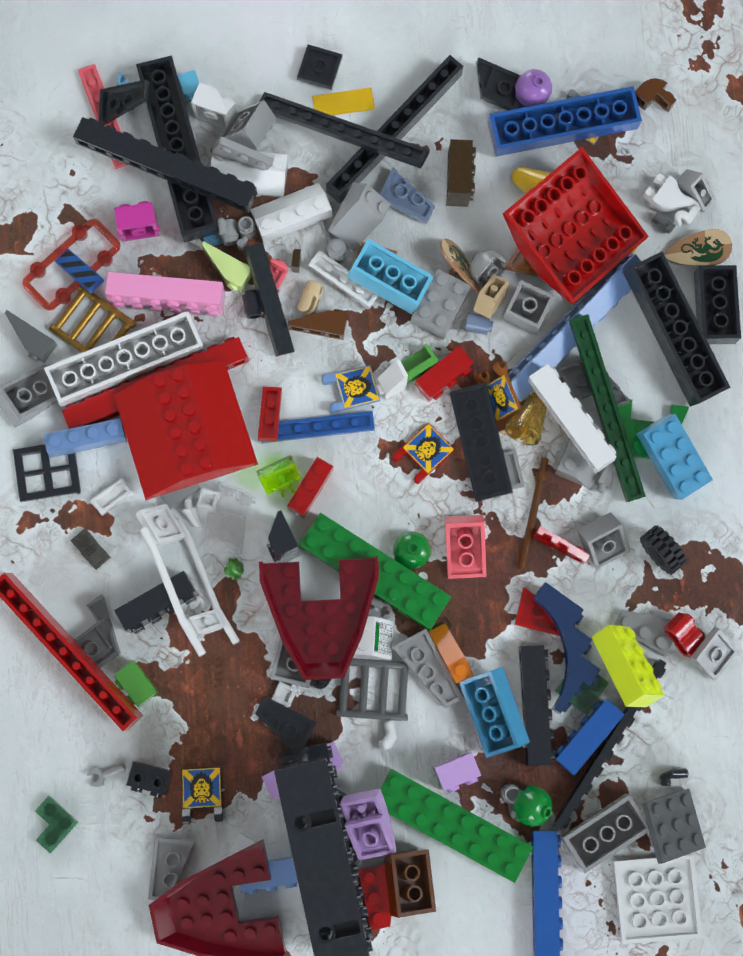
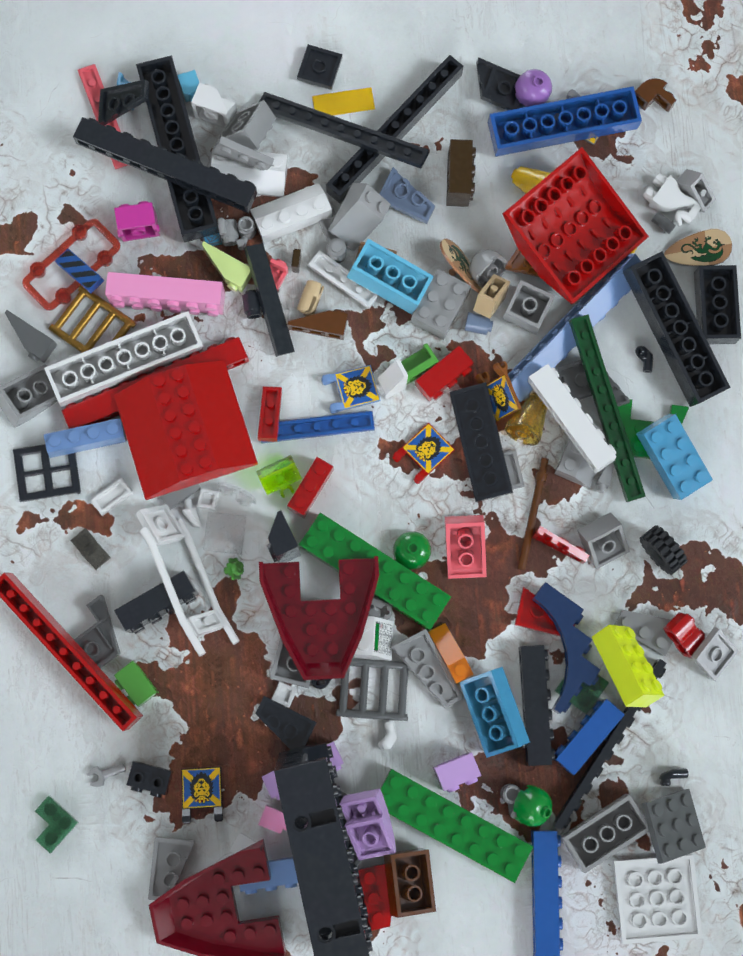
none -> bright pink brick [258,805,287,834]
none -> black arm [635,346,653,373]

